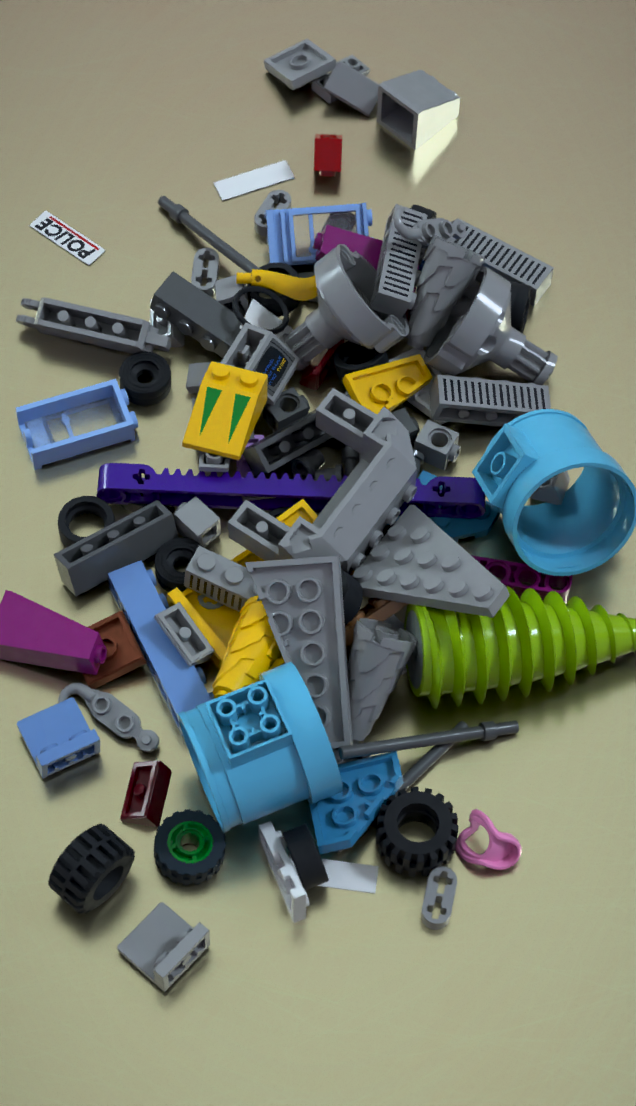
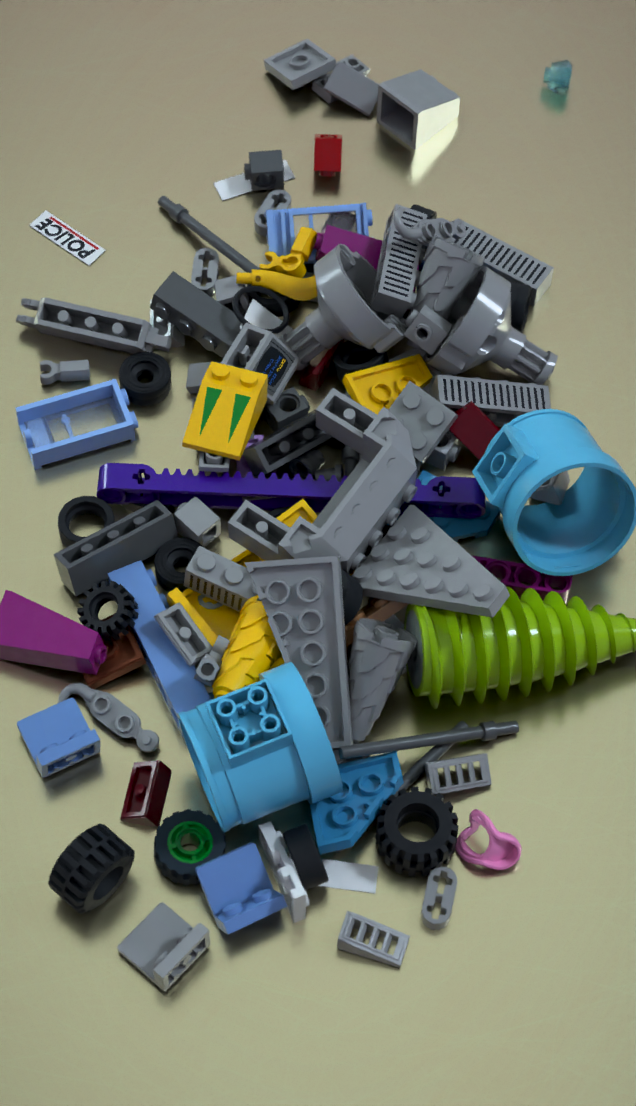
none -> light grey bar [40,360,90,385]
none -> black tyre [77,580,138,641]
none -> light grey bar [194,635,230,687]
none -> medium blue bracket [195,842,288,935]
none -> dark grey brick [244,150,284,191]
none -> yellow bar [259,227,317,278]
none -> light grey slope [337,911,410,968]
none -> light grey plate [388,381,458,464]
none -> light grey brick [403,304,452,355]
none -> light grey slope [424,753,492,795]
none -> dark red slope [449,401,500,460]
none -> clear light blue cone [543,60,572,96]

